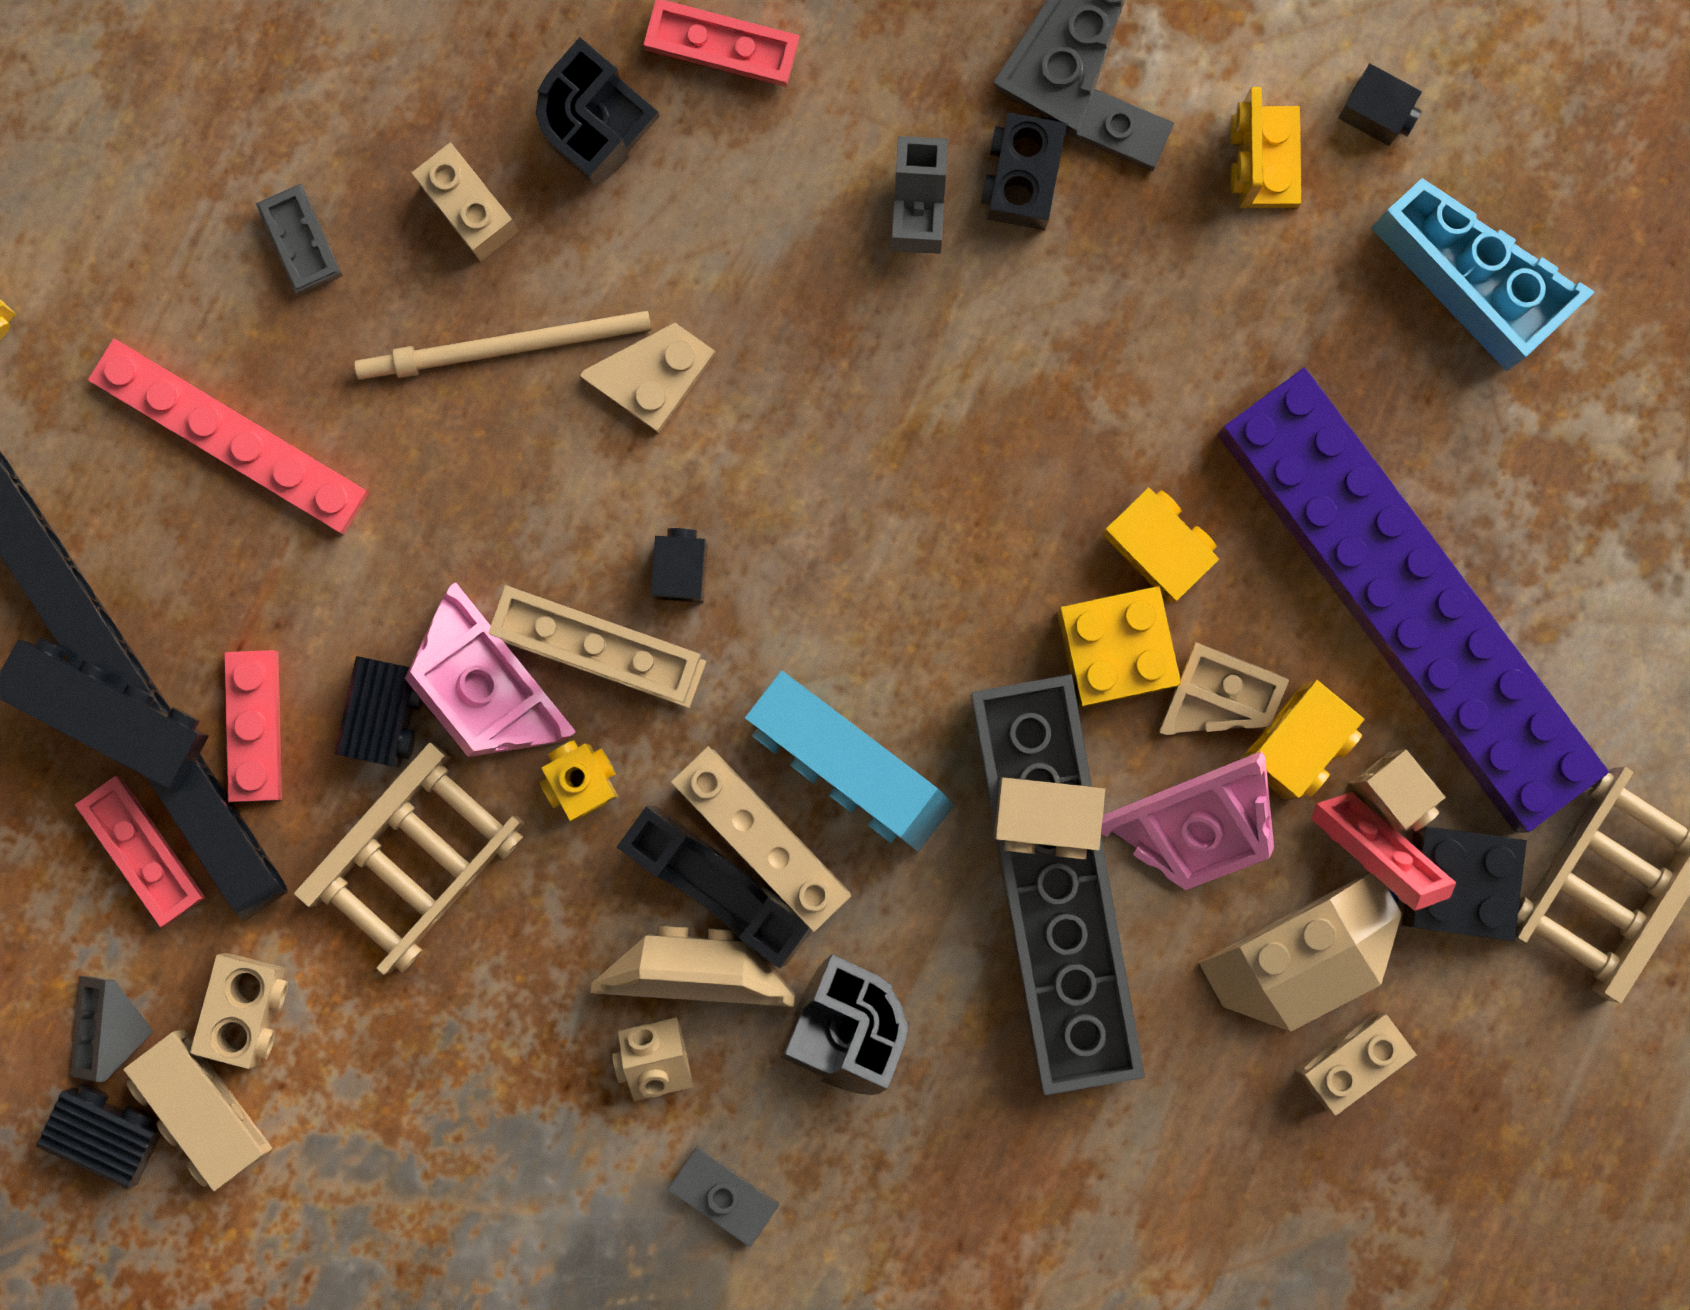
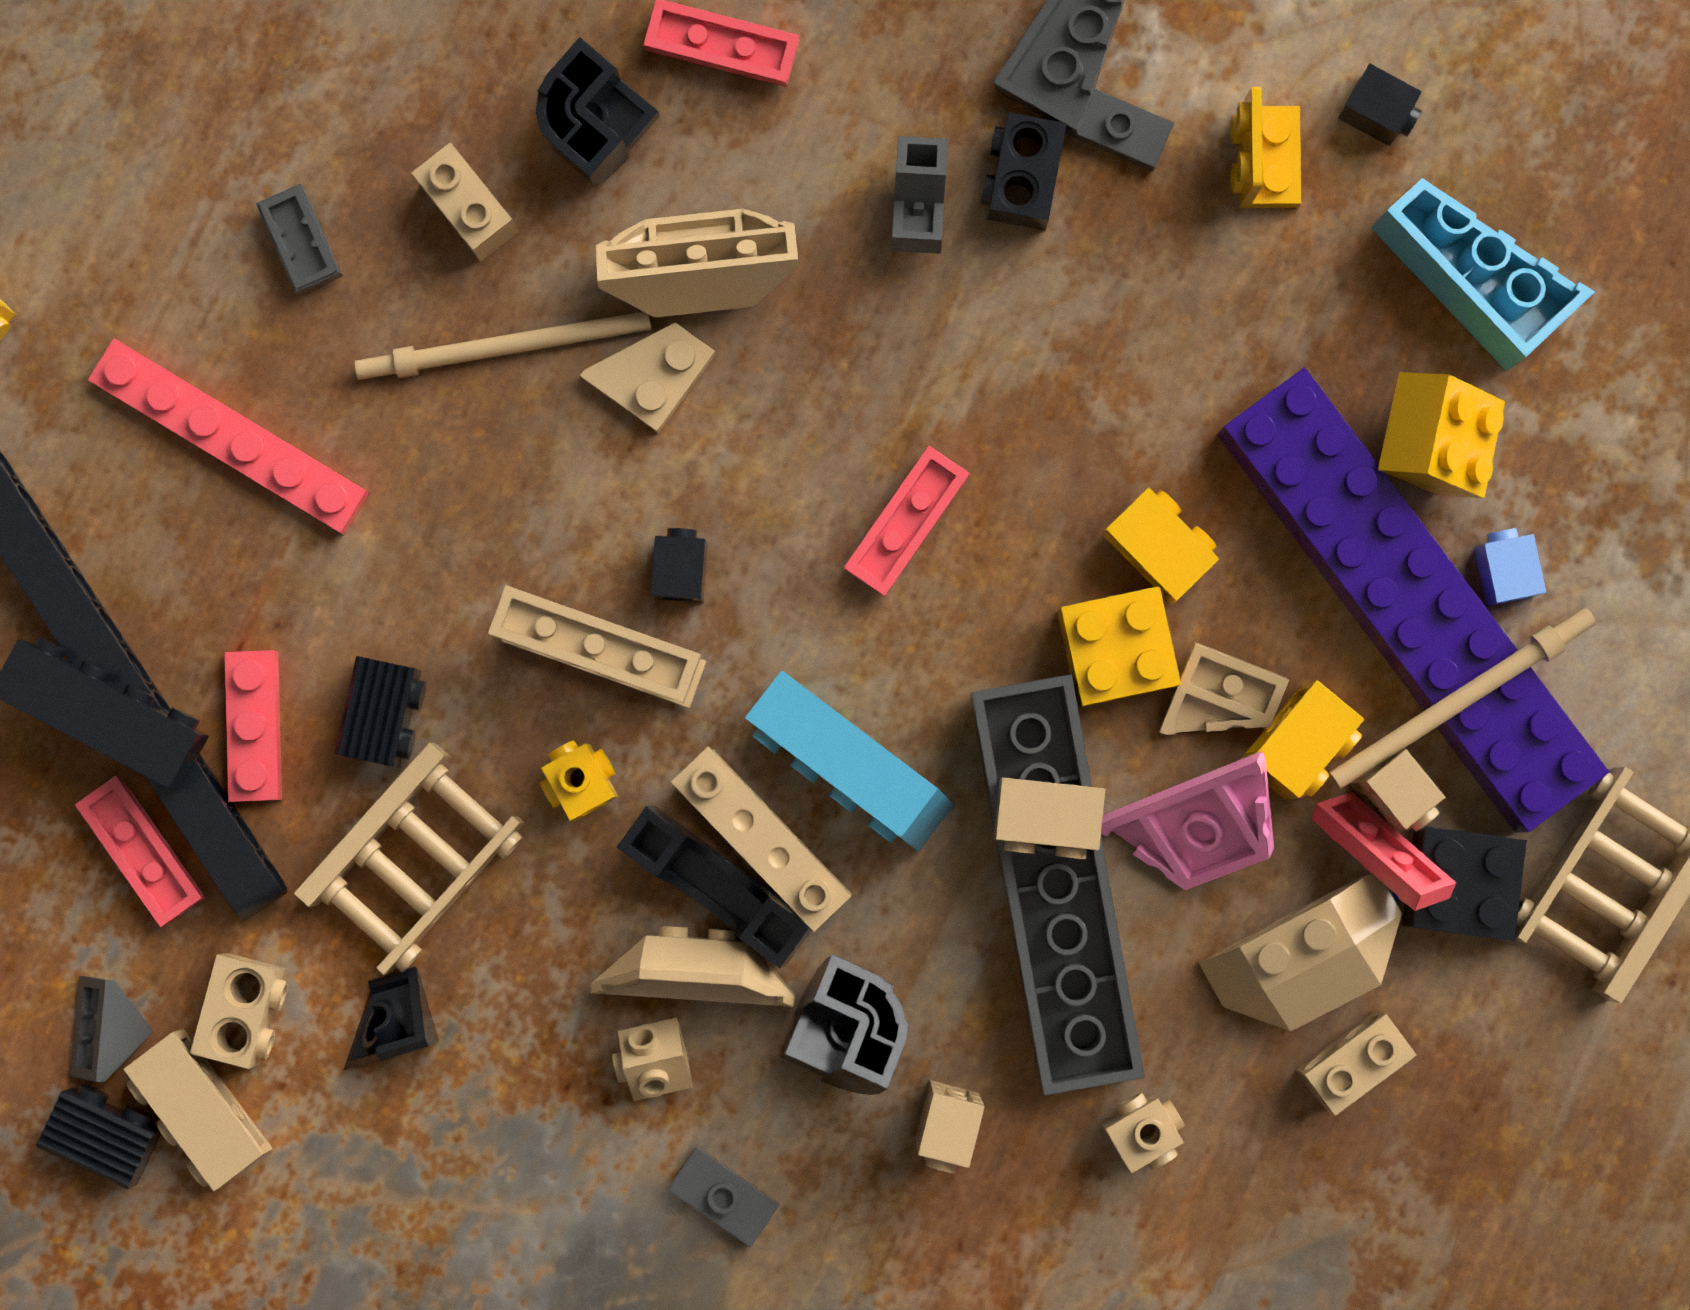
bright pink wing [405,582,576,757] -> none
none -> black slope [344,967,439,1070]
none -> tan wedge [595,209,799,318]
none -> coral plate [844,445,970,597]
none -> tan brick [915,1080,985,1173]
none -> tan brick [1101,1092,1185,1174]
none -> tan bar [1328,607,1597,790]
none -> yellow brick [1378,372,1505,498]
none -> light blue brick [1474,528,1547,607]

